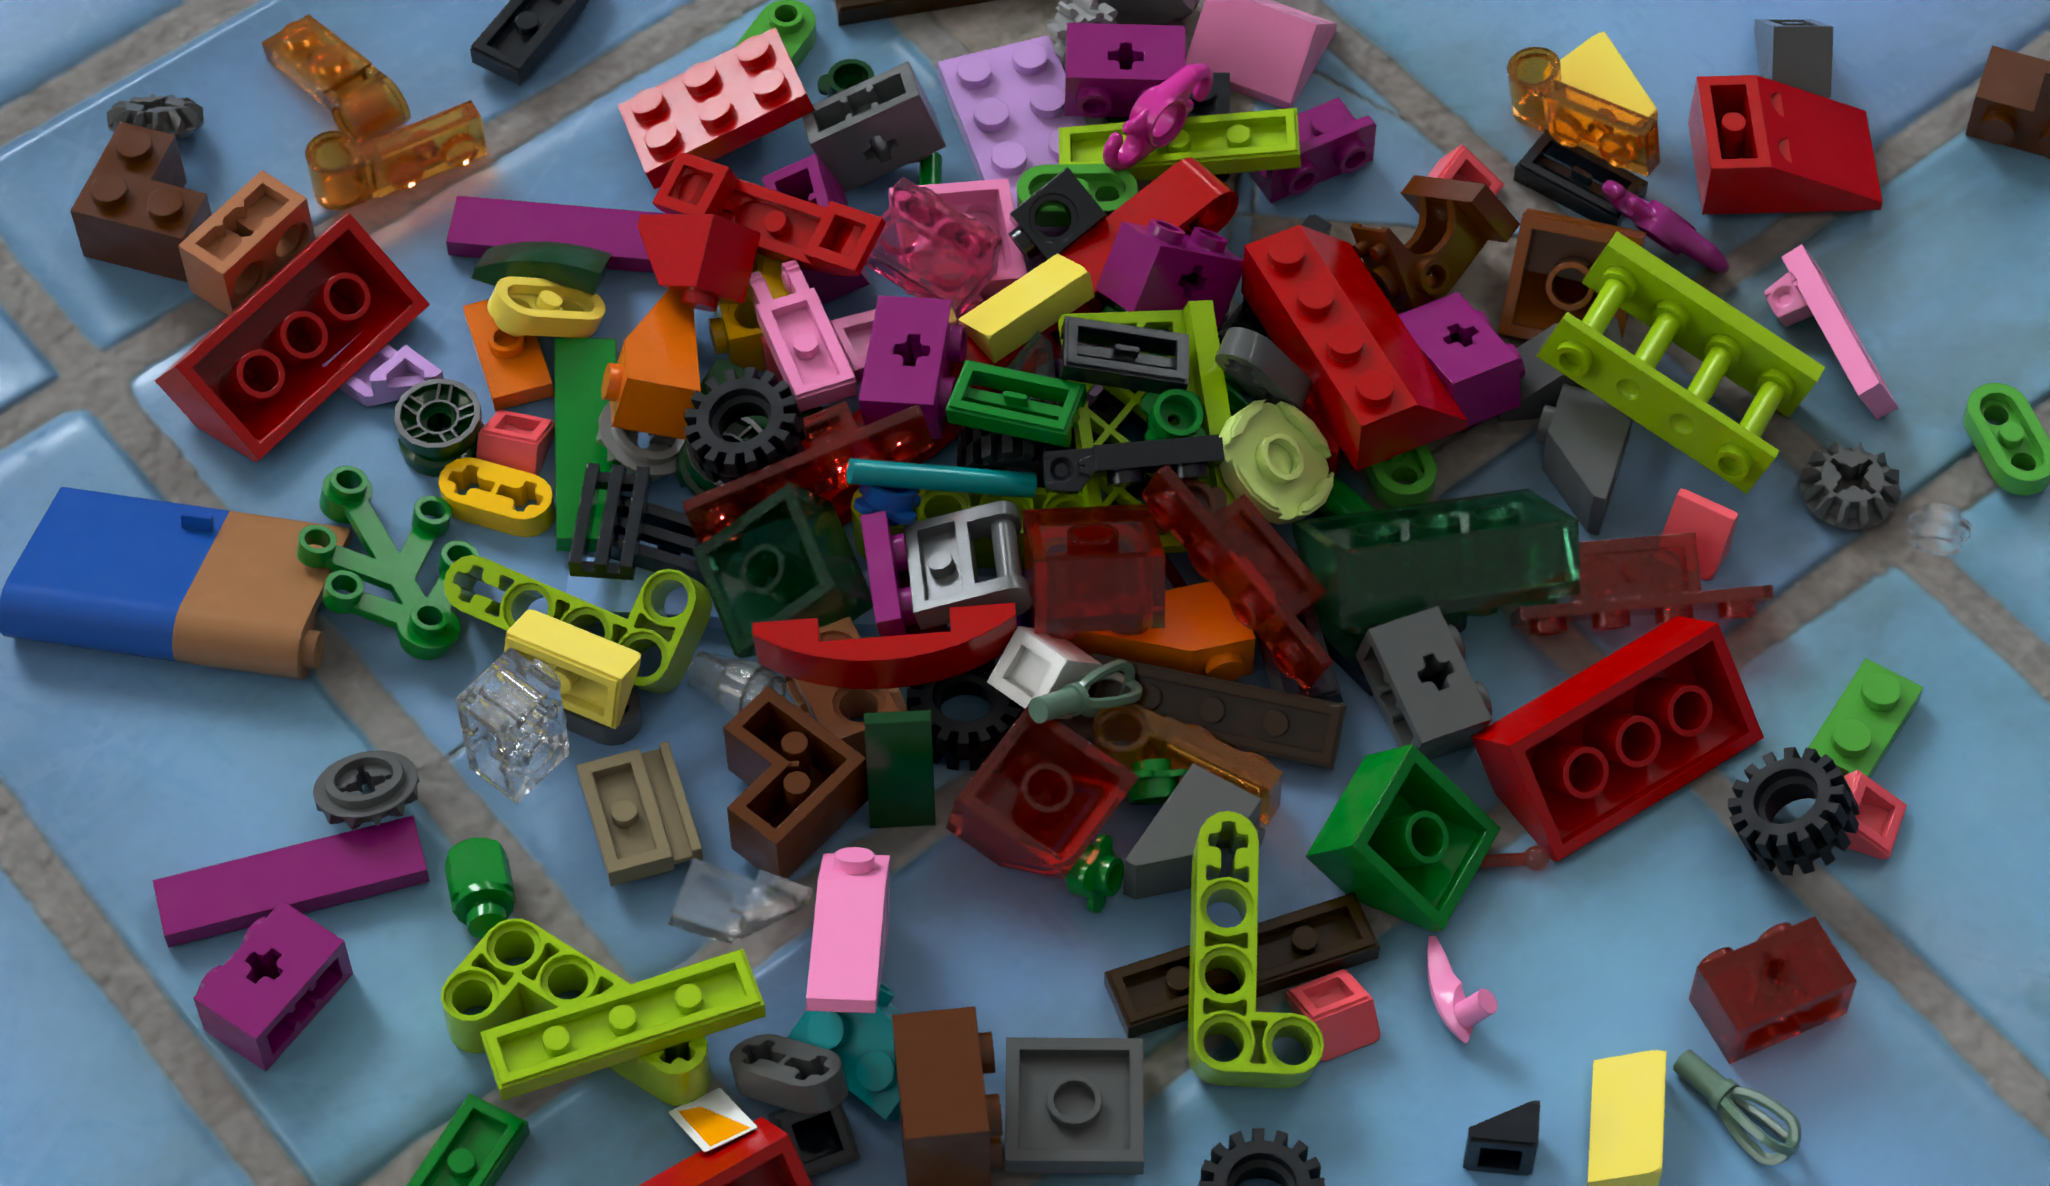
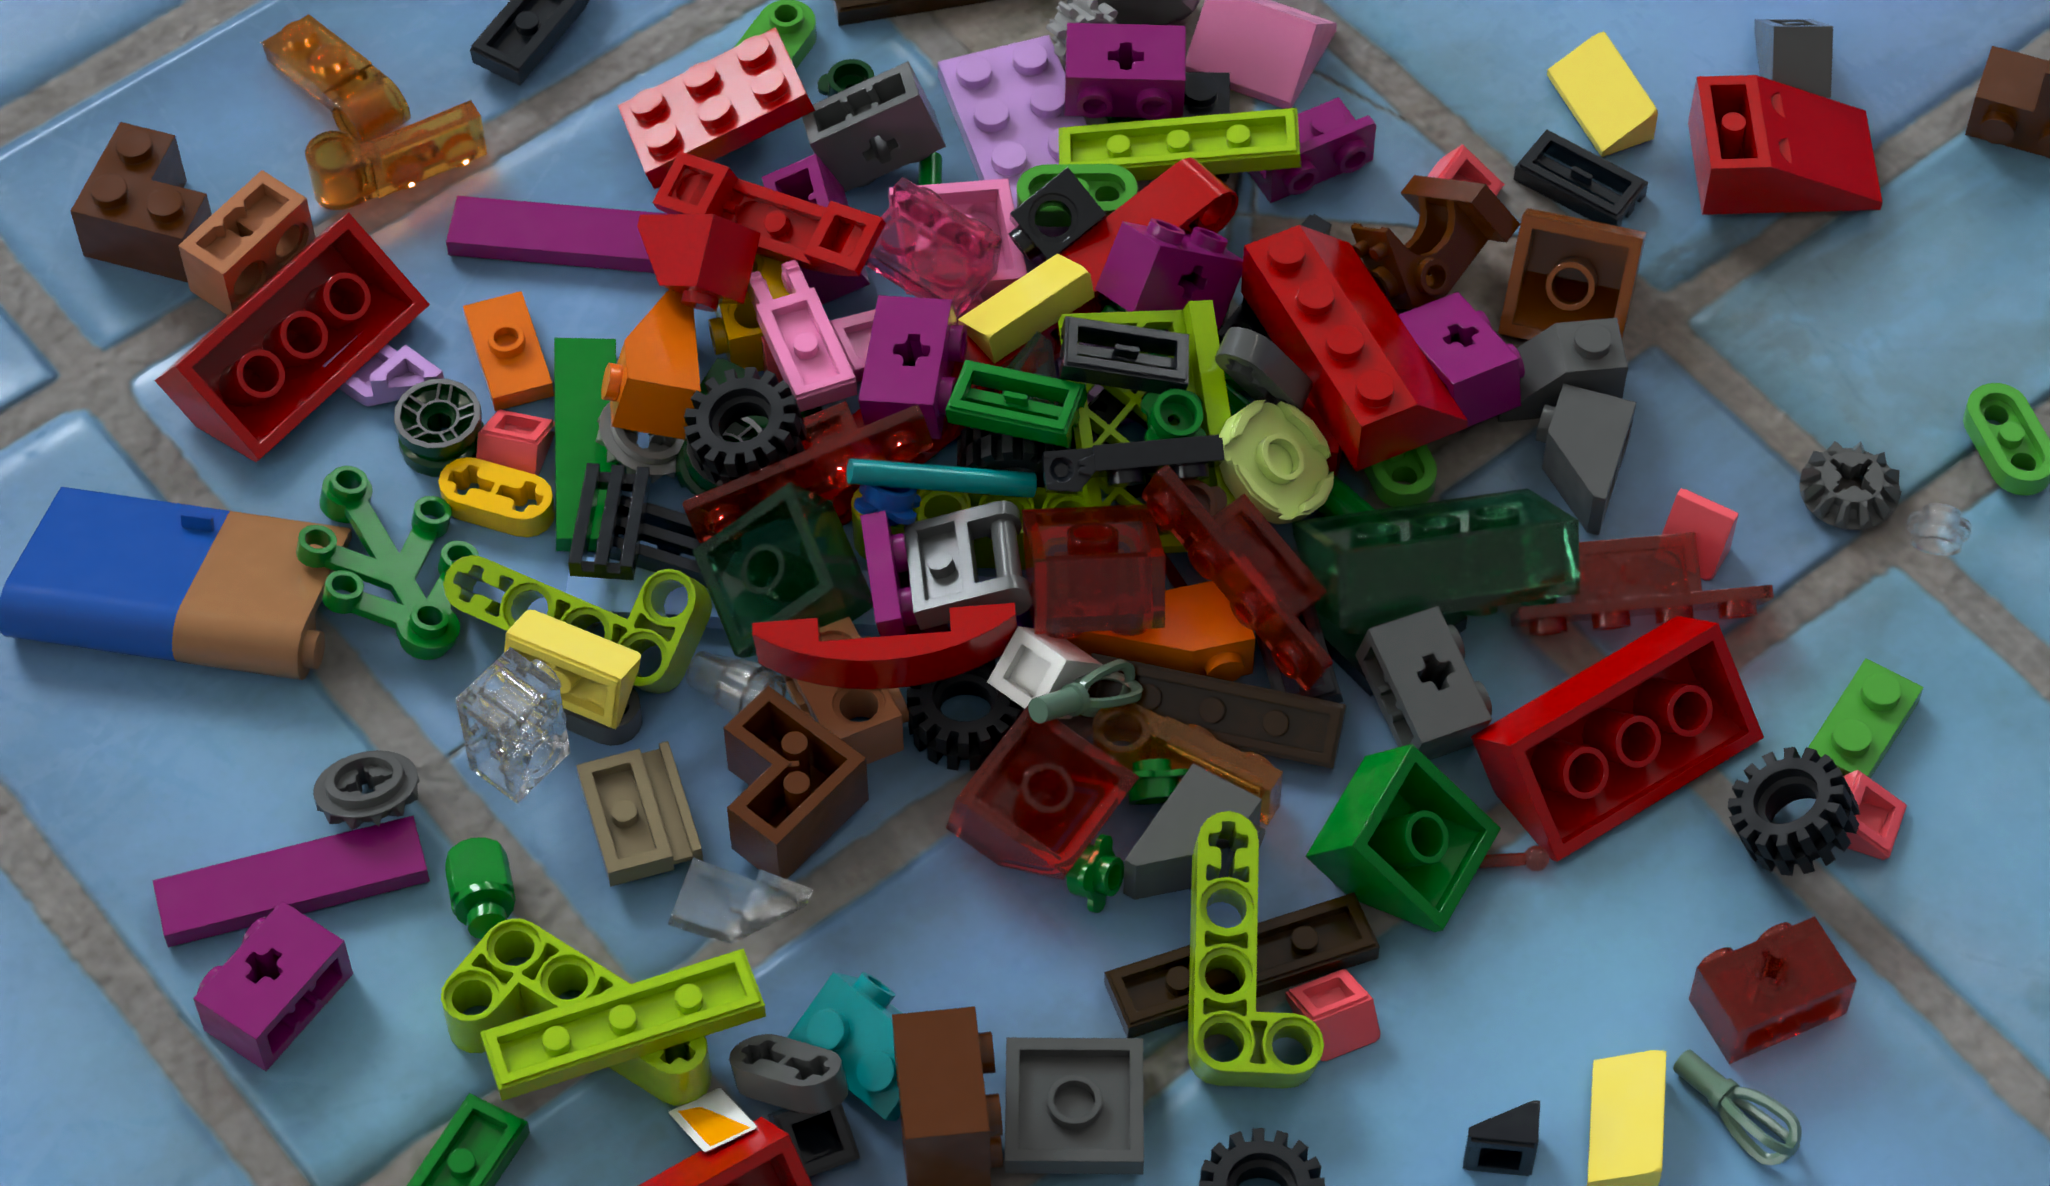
dark grey gear [107,94,204,140] -> none
dark green slope [472,241,611,295] -> none
light yellow plate [487,276,606,338] -> none
bright pink slope [806,847,890,1013] -> none
dark green slope [864,710,936,829] -> none
dark pink piece [1102,63,1213,171] -> none
bright pink bar [1427,936,1498,1044] -> none
clear orange plate [1507,47,1660,177] -> none
lime fence [1536,231,1825,494] -> none
magenta piece [1601,180,1730,275] -> none
bright pink hinge [1764,244,1899,420] -> none

